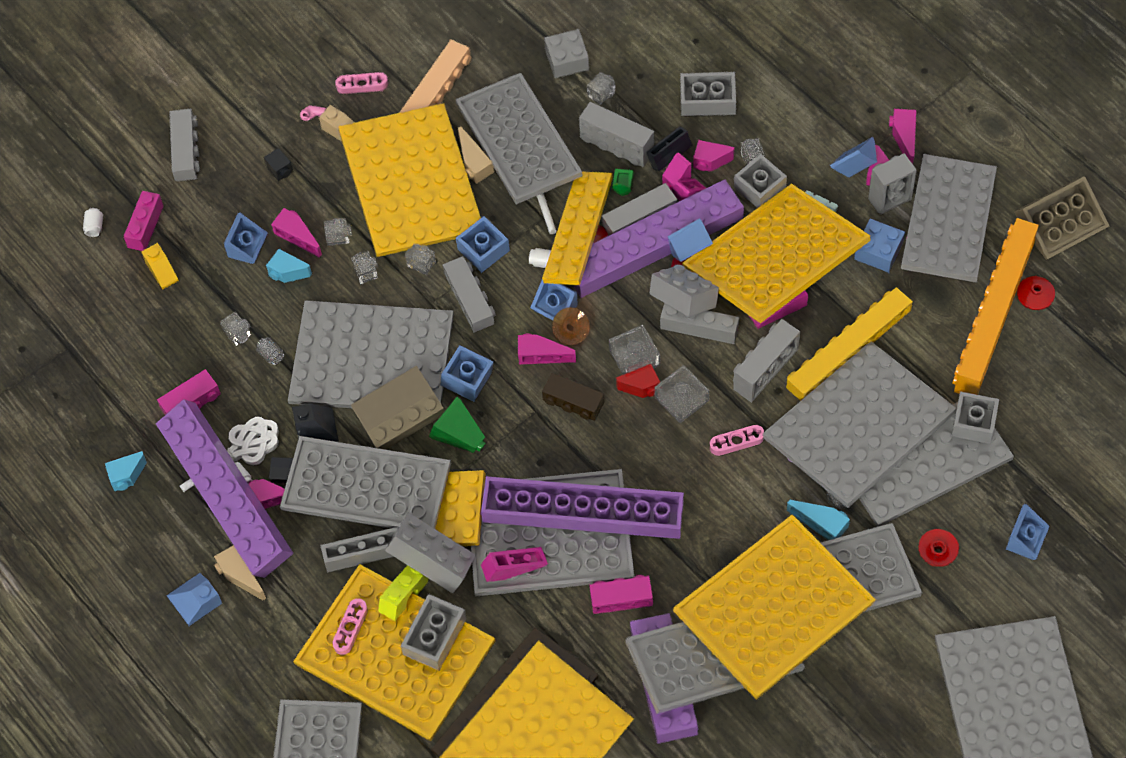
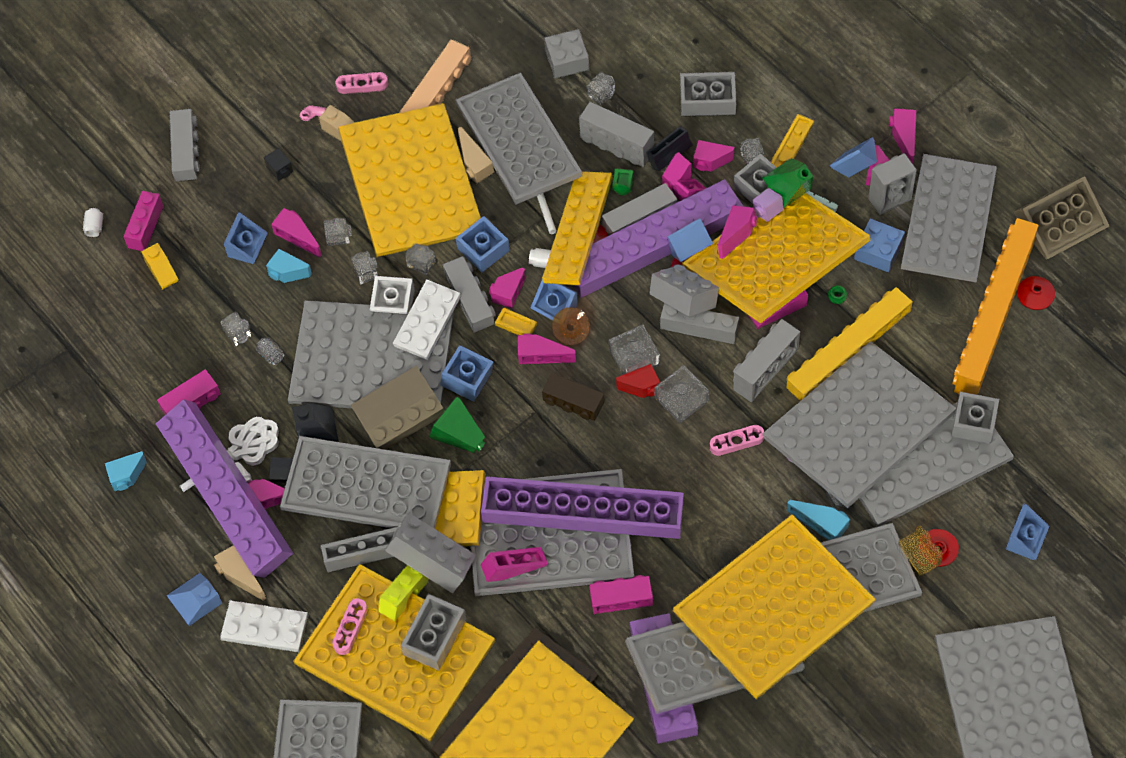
none -> white plate [220,601,308,652]
none -> white slope [370,276,415,314]
none -> white plate [393,280,461,360]
none -> dark pink slope [489,268,526,309]
none -> yellow tile [495,308,537,335]
none -> dark pink slope [718,205,758,259]
none -> lavender brick [753,188,783,222]
none -> green slope [762,158,813,208]
none -> yellow tile [771,114,814,167]
none -> green plate [828,285,847,304]
none -> clear yellow bracket [898,526,943,576]

